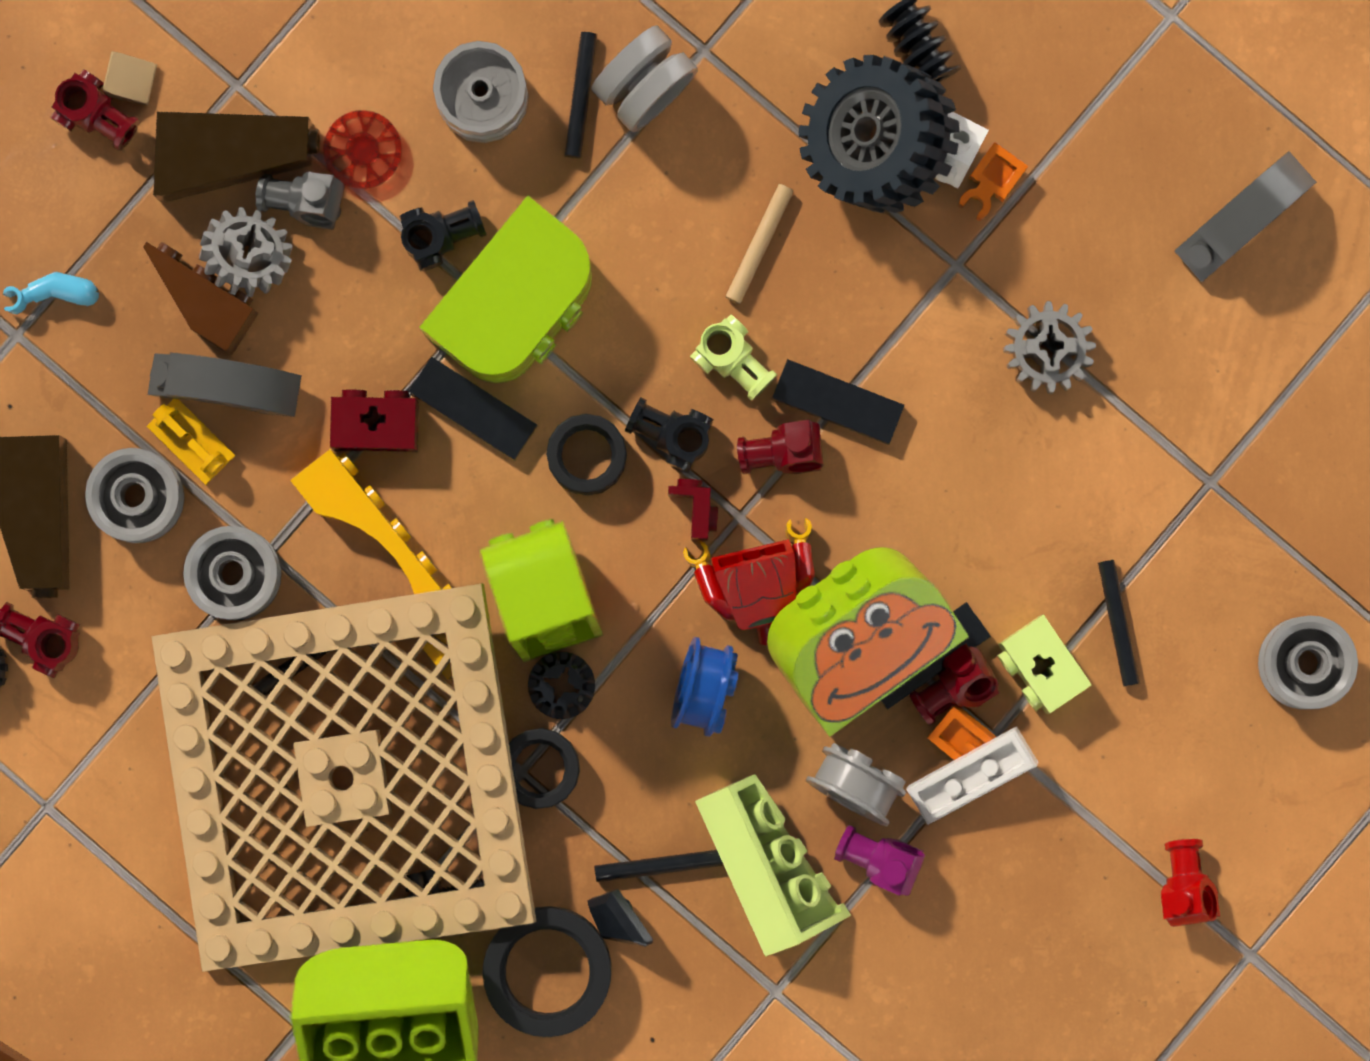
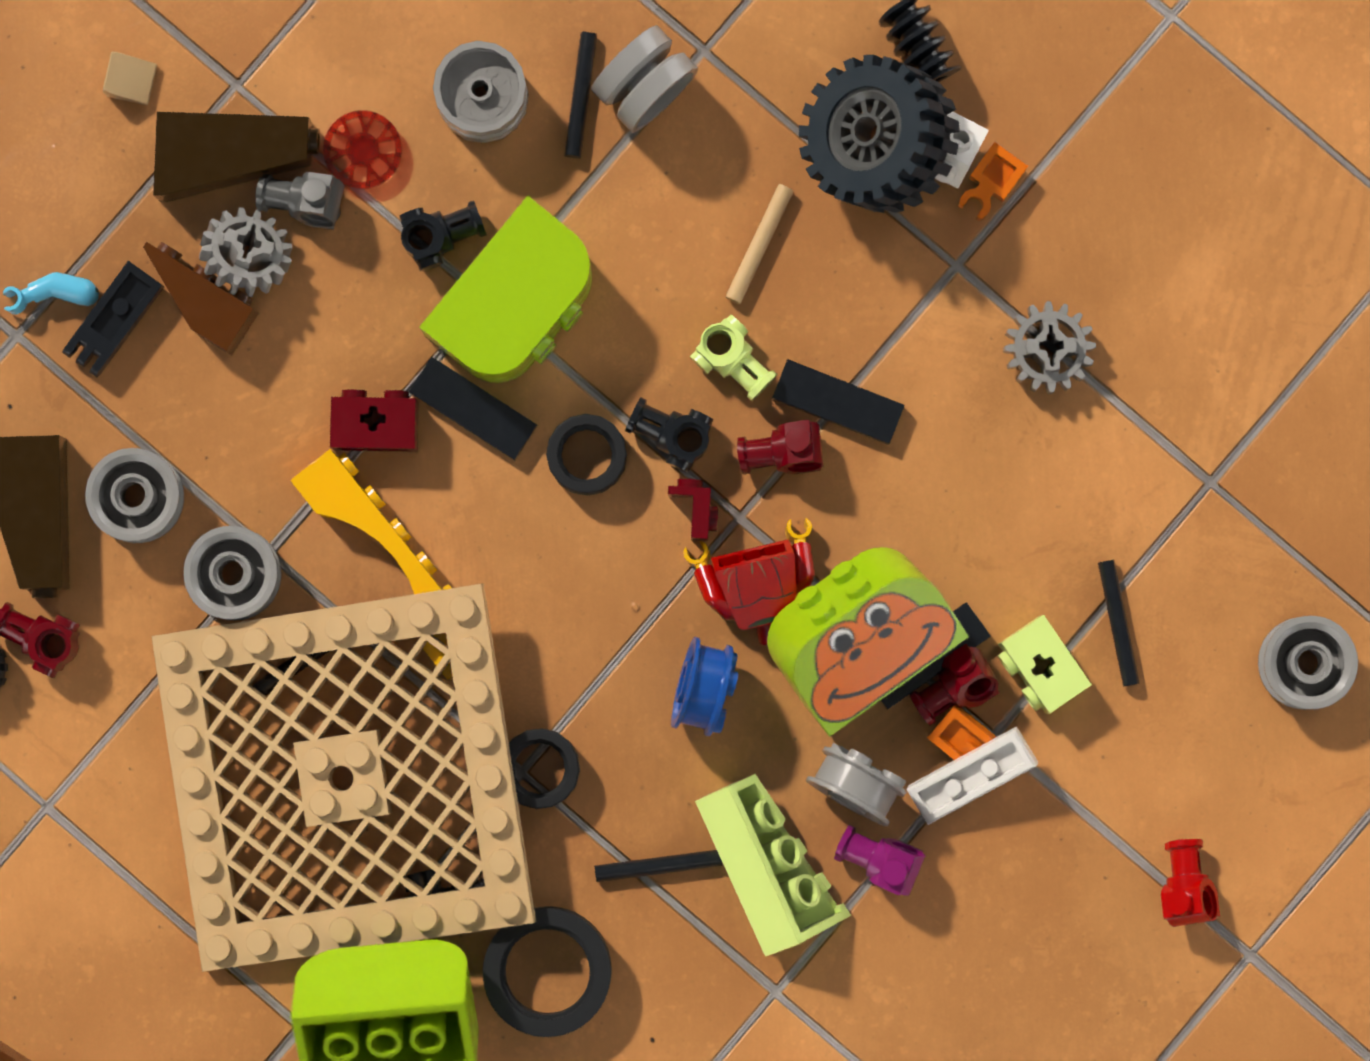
dark red connector [50,69,140,151] -> none
yellow hinge [146,399,236,485] -> none
dark grey arch [147,353,302,417] -> none
lime brick [480,519,603,662] -> none
black gear [528,652,595,719] -> none
black piece [587,889,653,947] -> none
dark grey arch [1174,151,1317,282] -> none
none -> black hinge [62,261,164,378]

